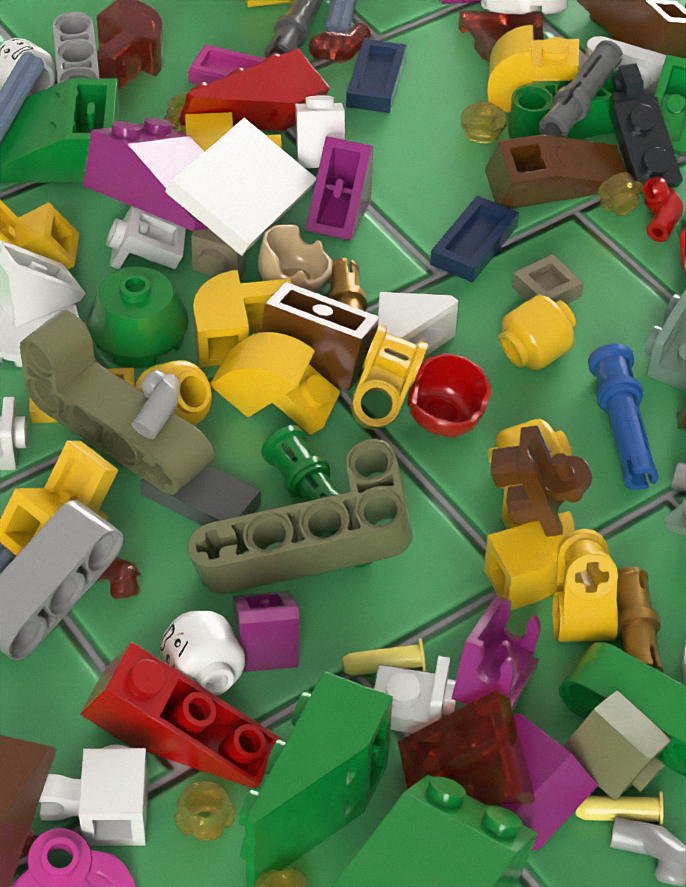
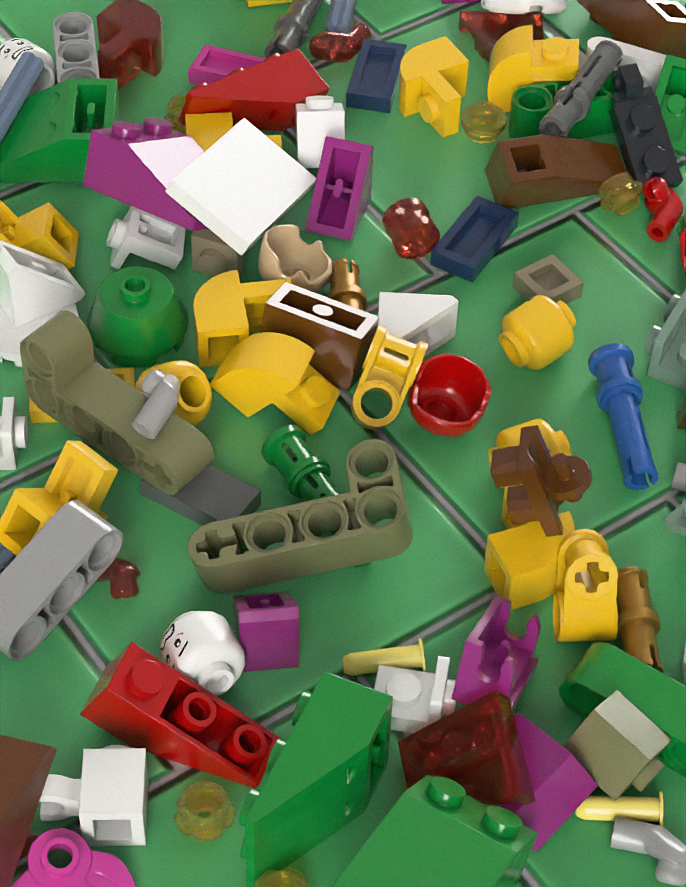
none -> clear red wheel [382,198,440,259]
none -> yellow brick [398,36,469,138]

